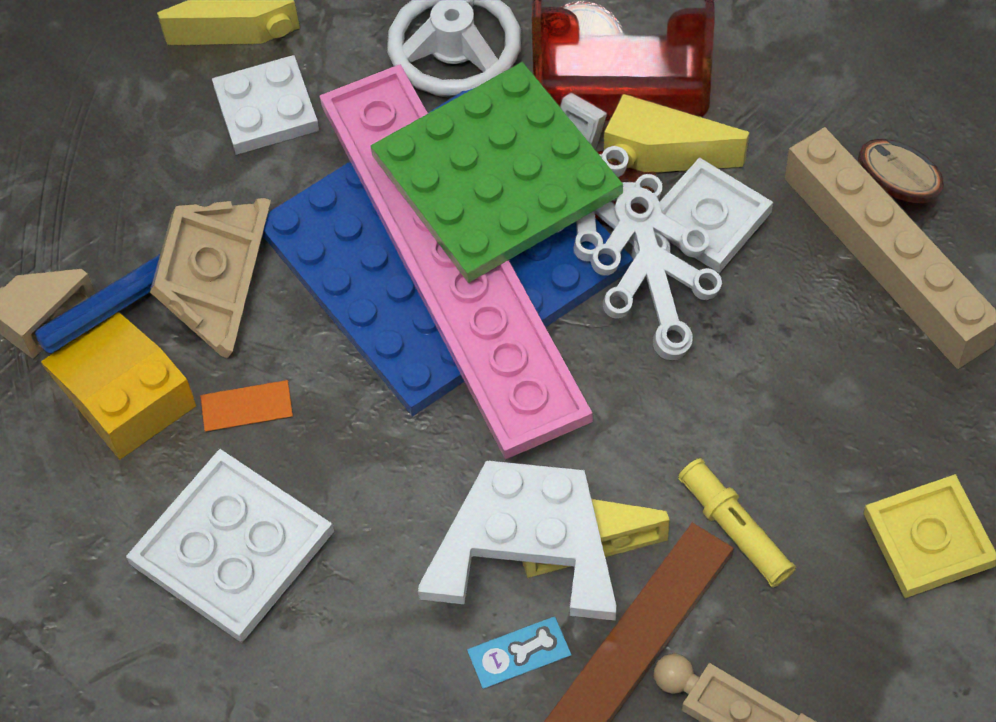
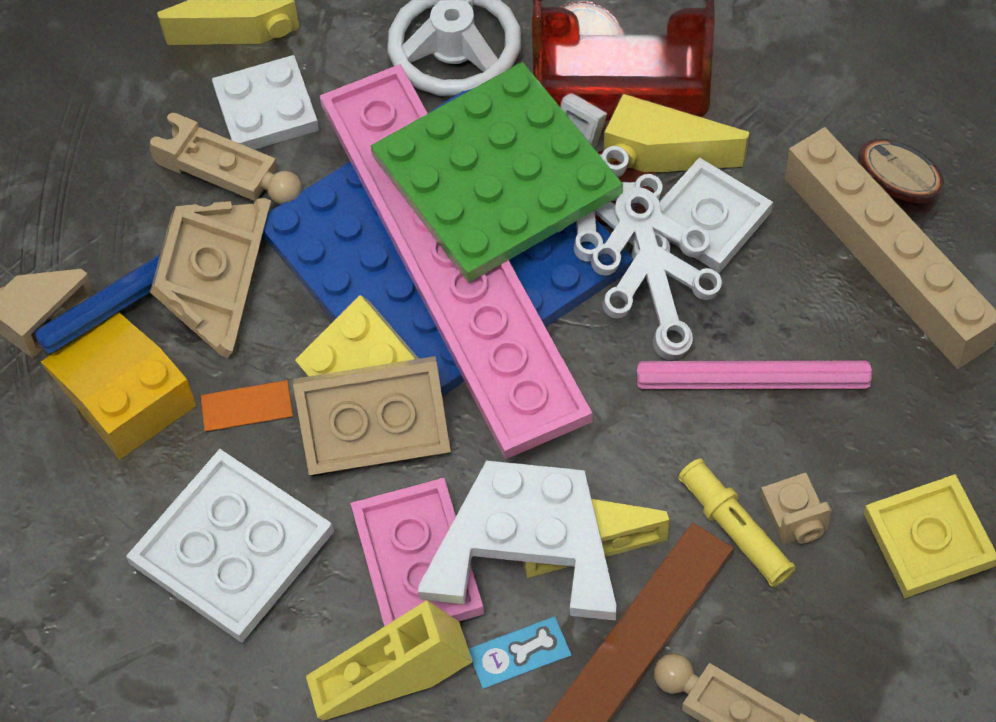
none -> tan plate [150,113,302,205]
none -> tan plate [293,356,451,475]
none -> light yellow plate [295,295,419,376]
none -> light yellow slope [306,600,473,721]
none -> bright pink plate [350,478,484,626]
none -> bright pink axle [637,360,872,389]
none -> tan bracket [760,472,832,546]

